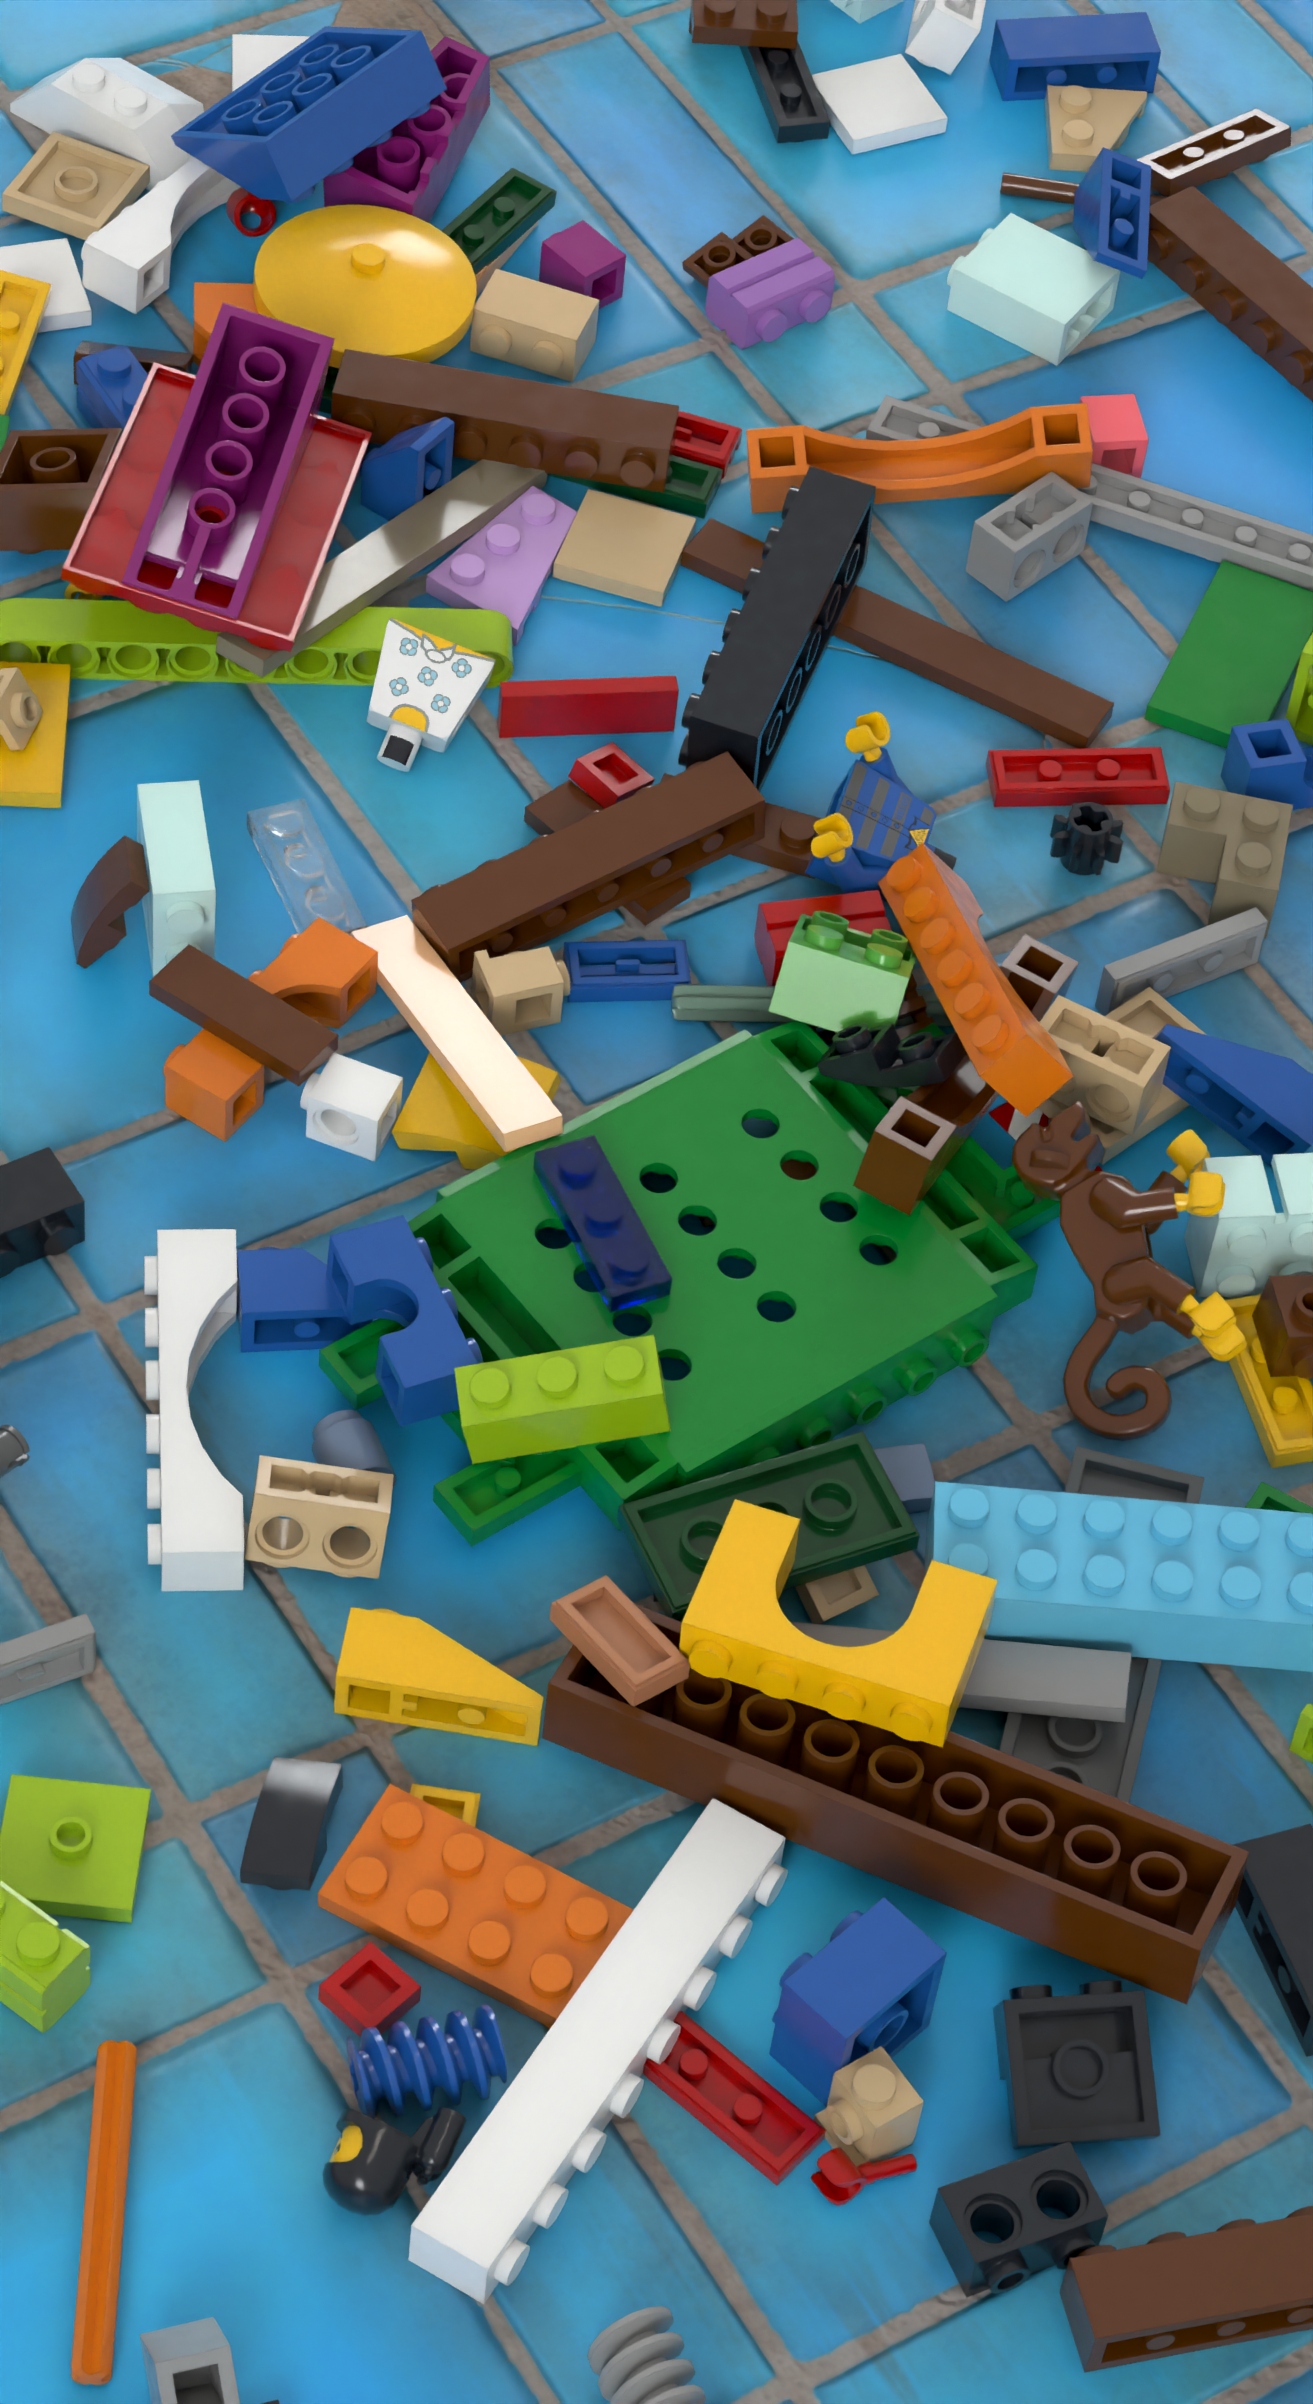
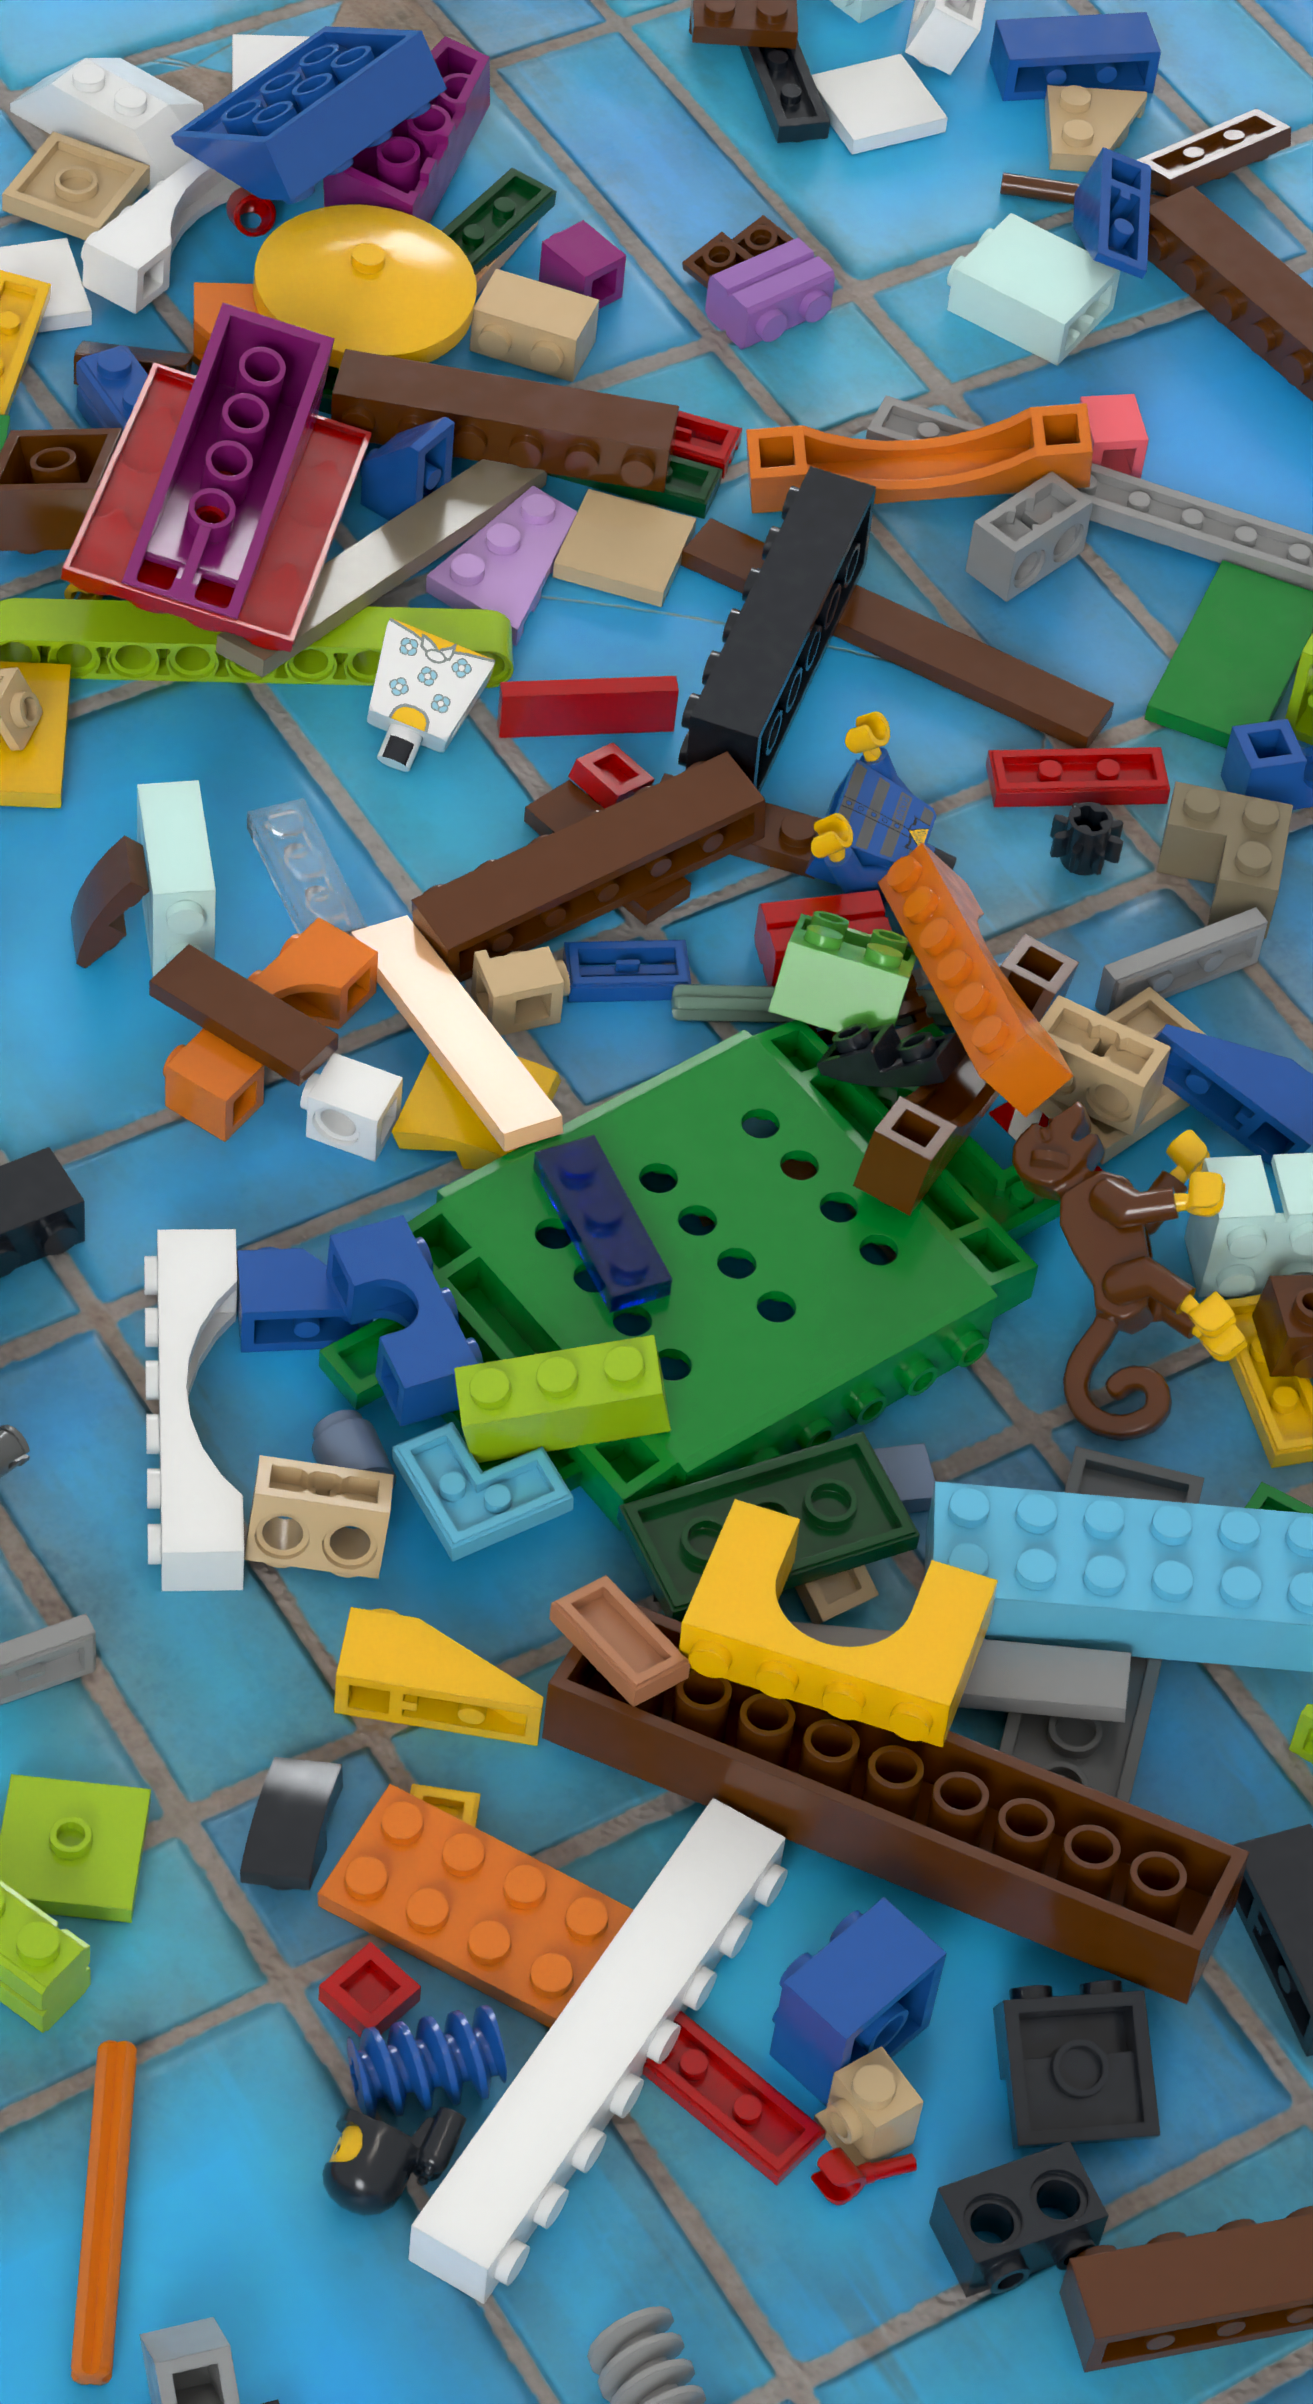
none -> medium azure tile [392,1422,574,1562]

